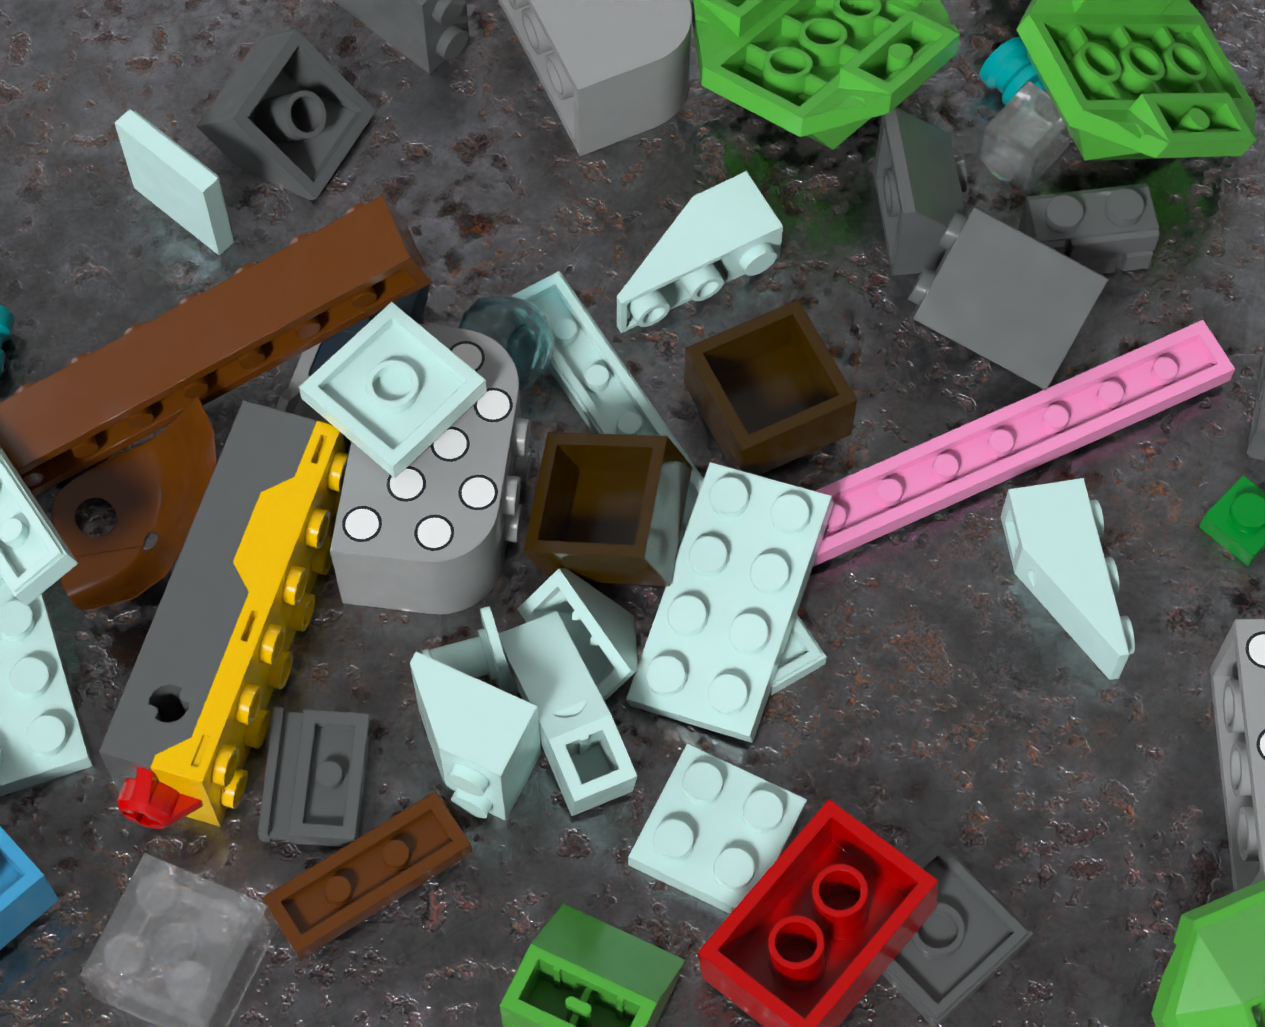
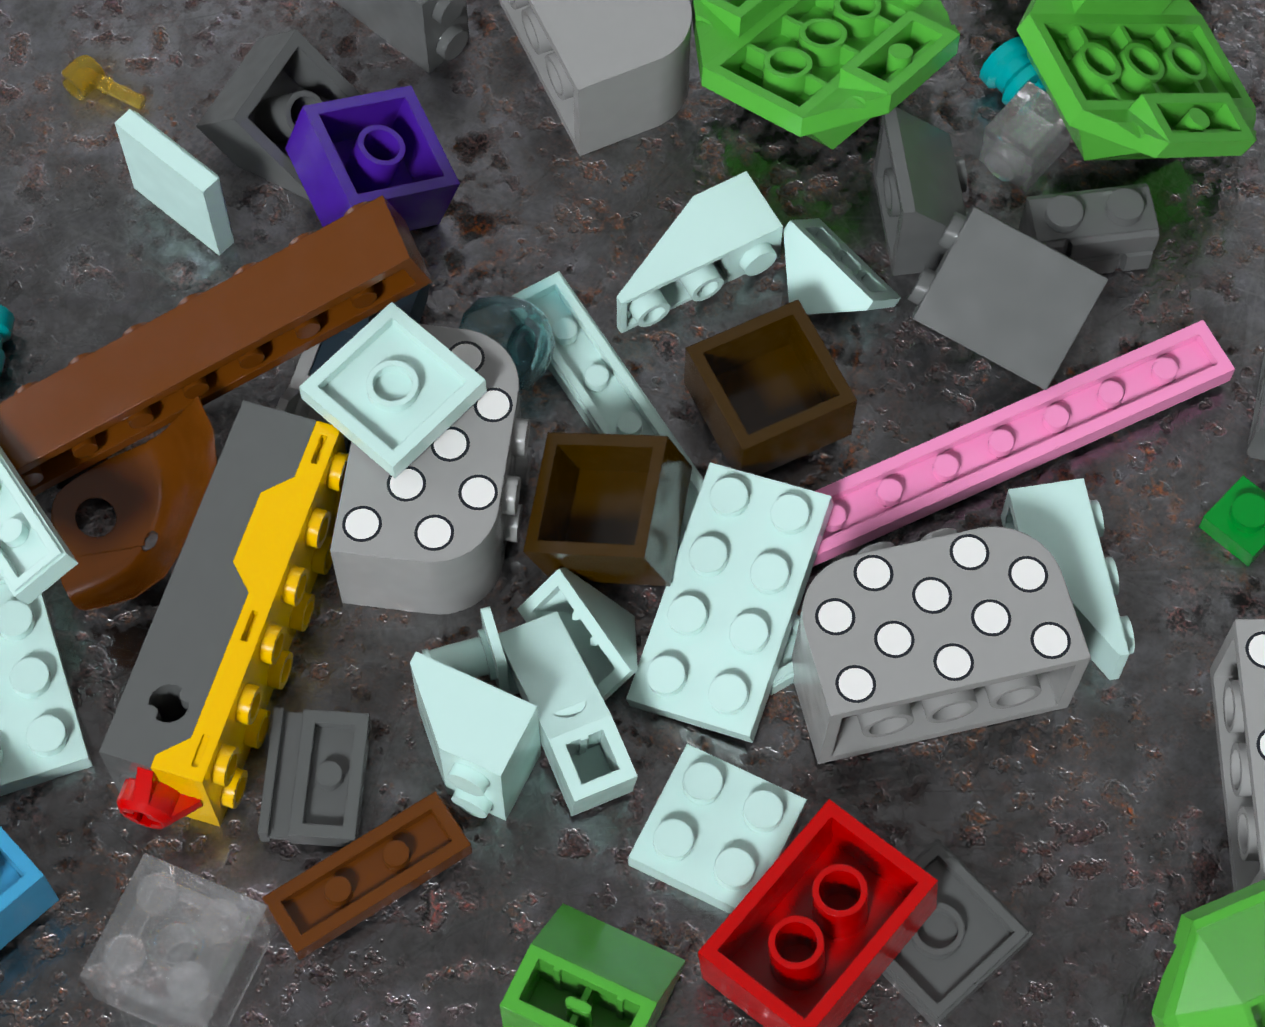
none -> clear yellow hand [61,55,147,110]
none -> dark purple brick [285,85,460,231]
none -> light aqua slope [783,218,901,315]
none -> light grey brick [791,527,1091,764]

